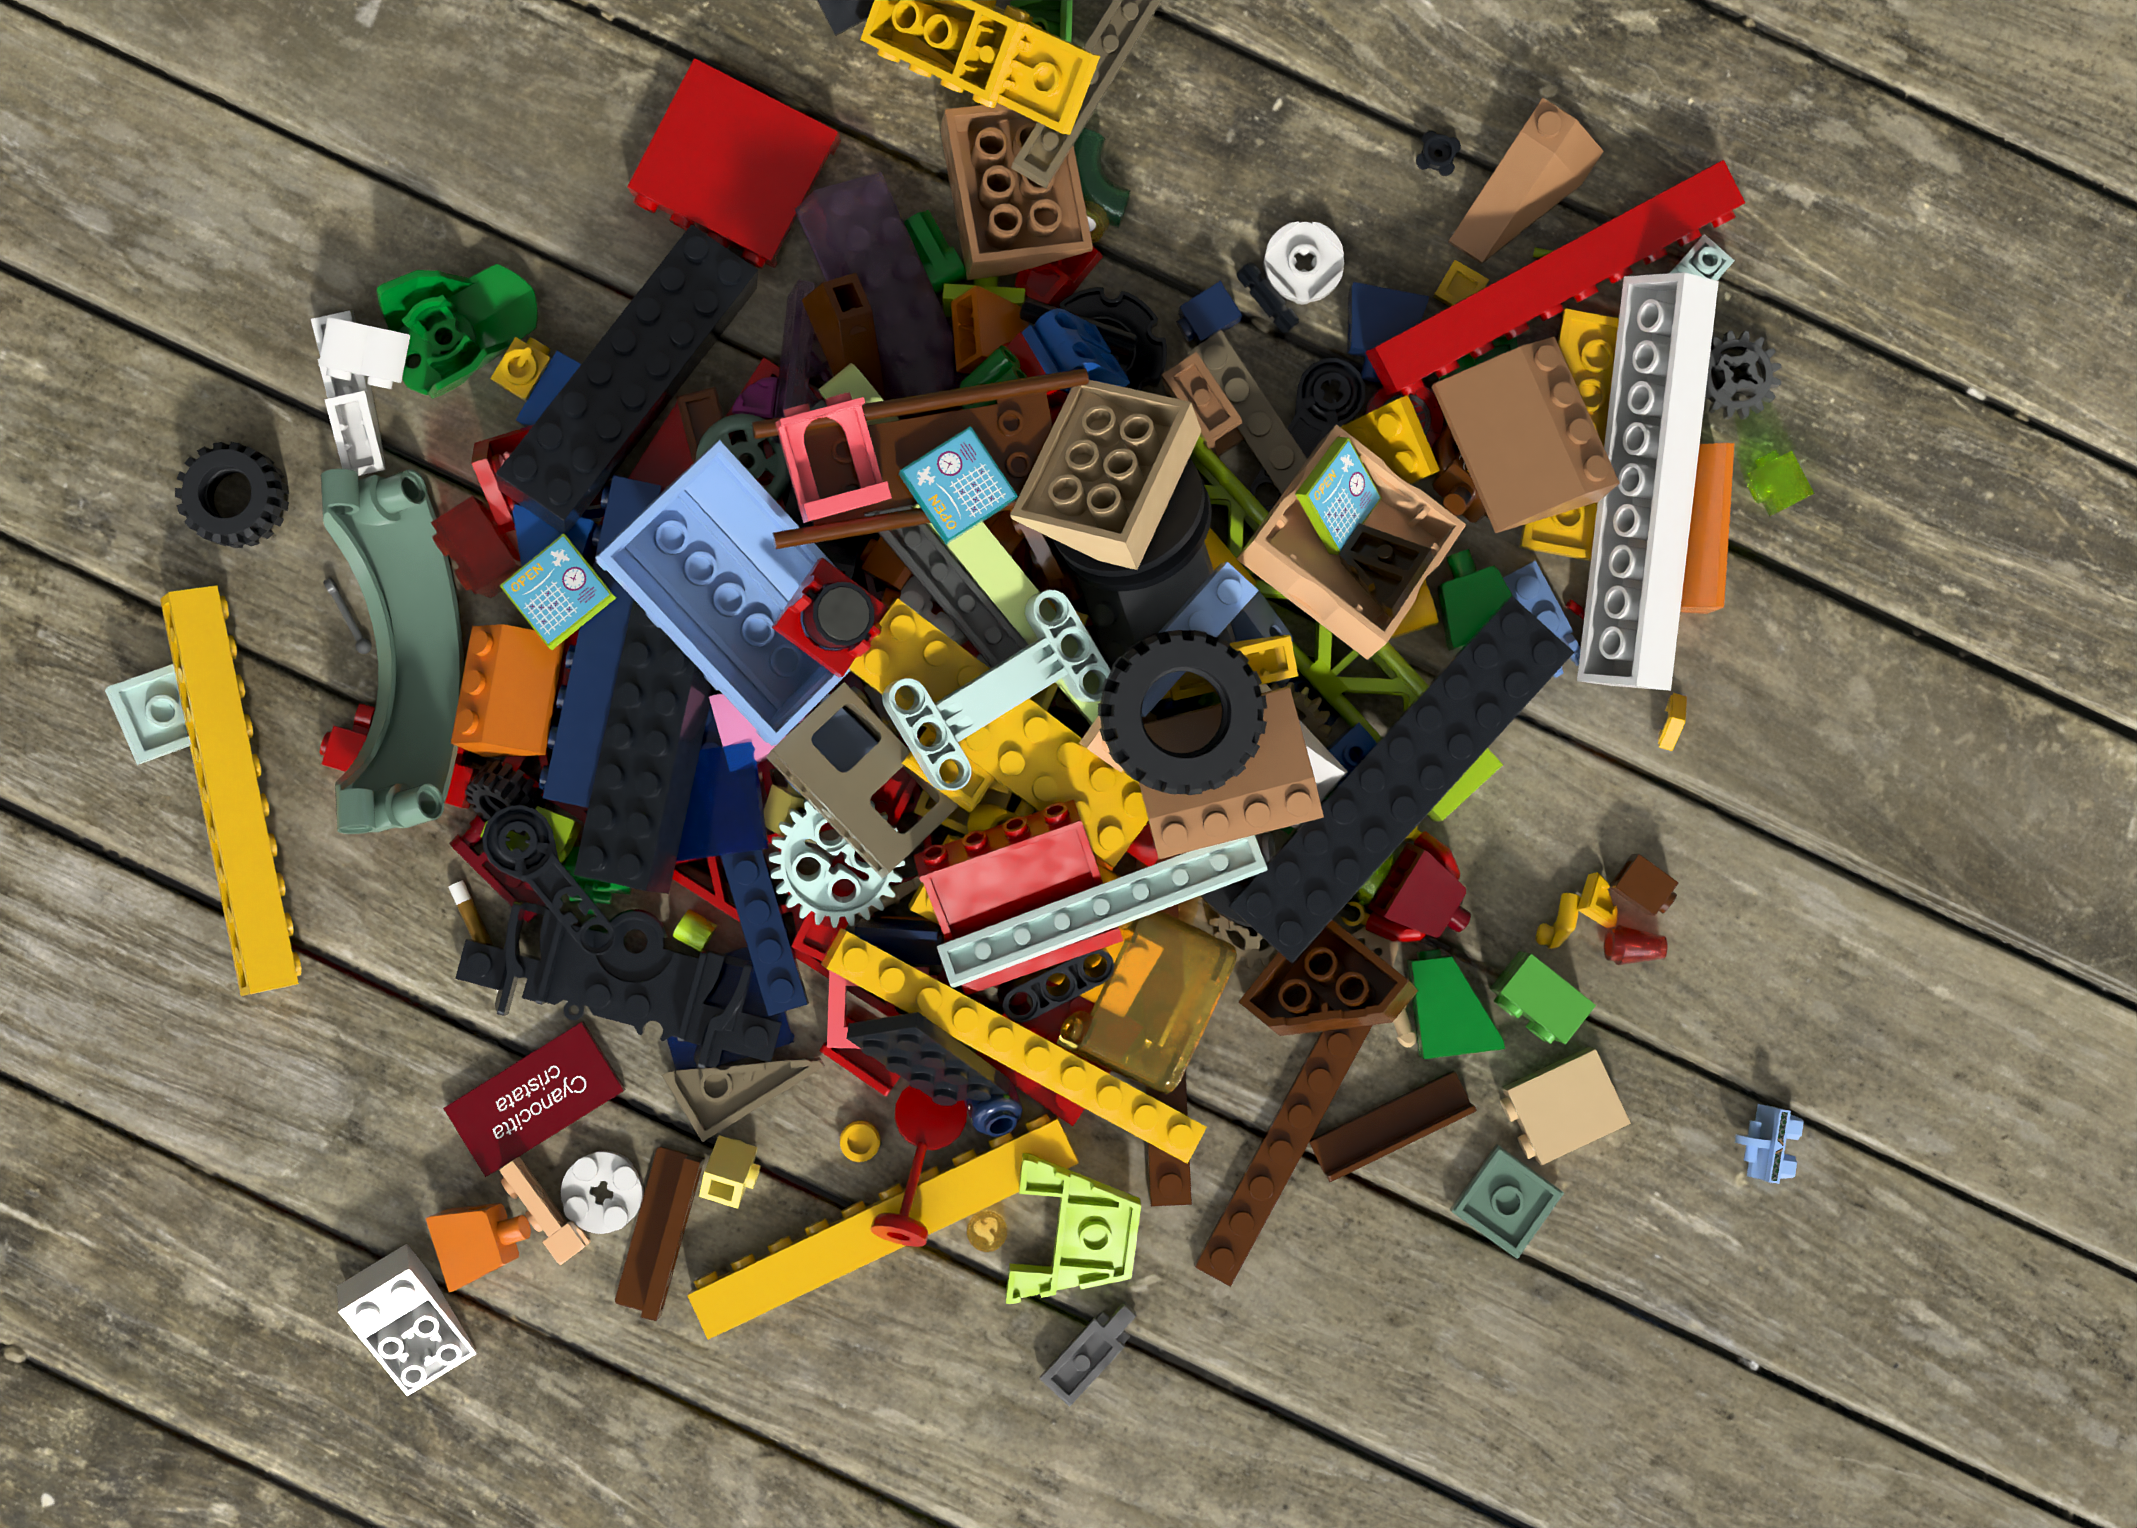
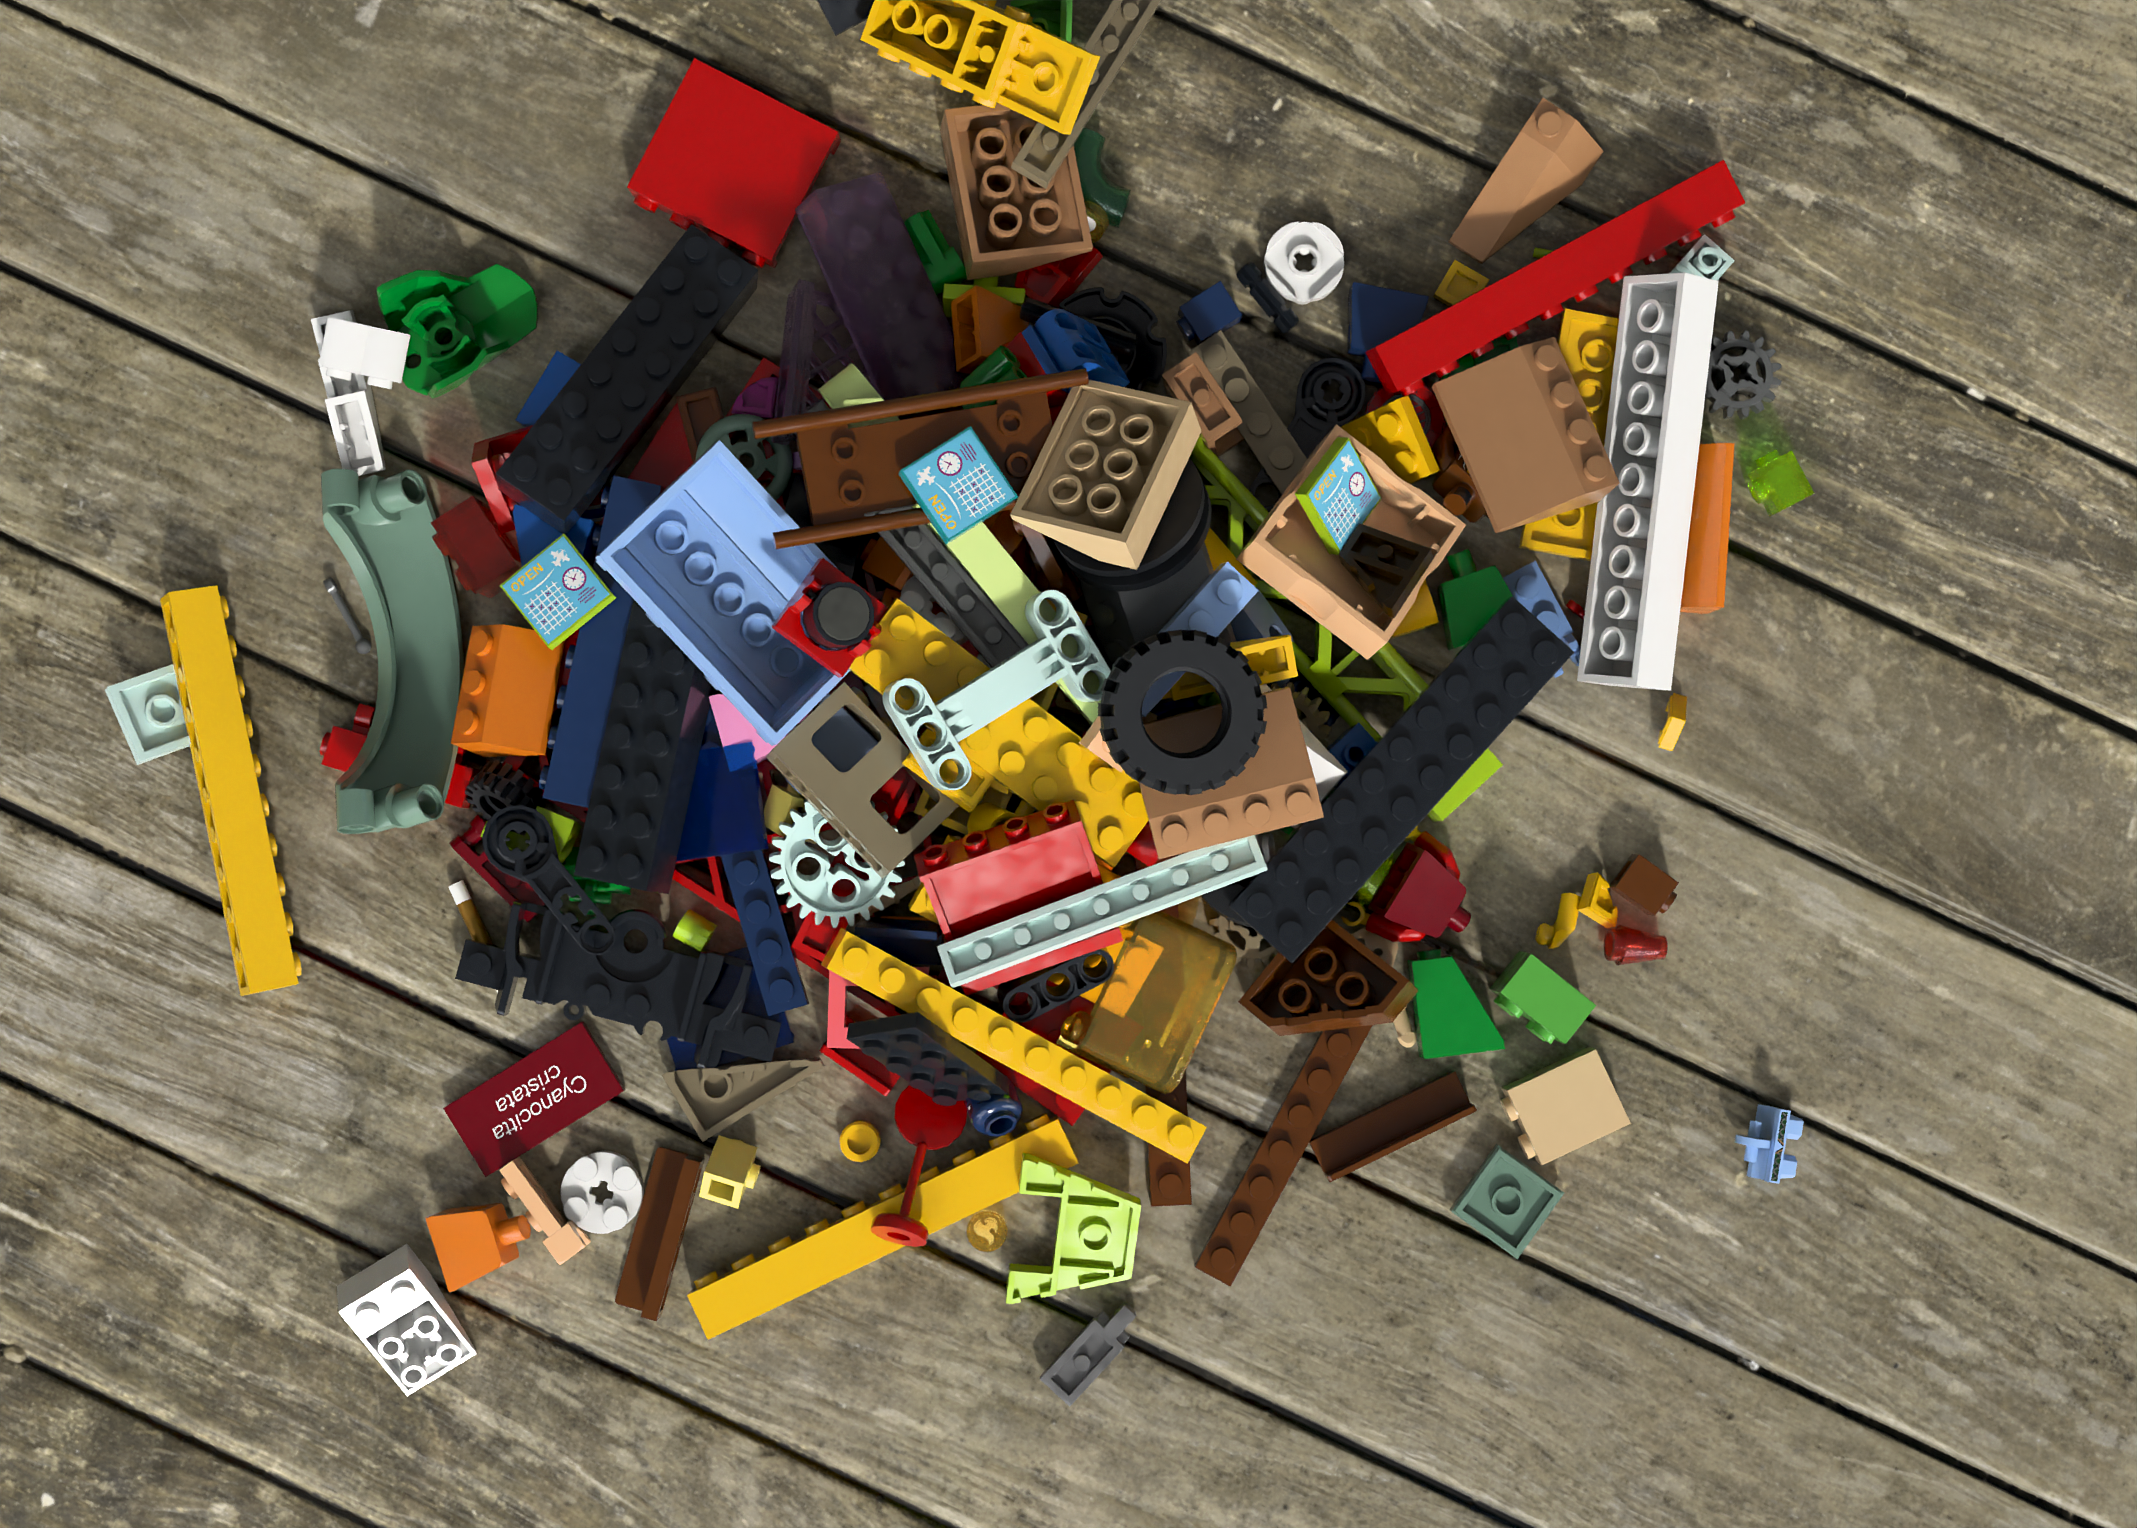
black tyre [175,442,289,548] -> none
yellow brick [490,337,551,401] -> none
coral panel [775,392,892,523] -> none
reddish brown slope [801,273,886,400] -> none
black plate [1416,131,1461,176] -> none

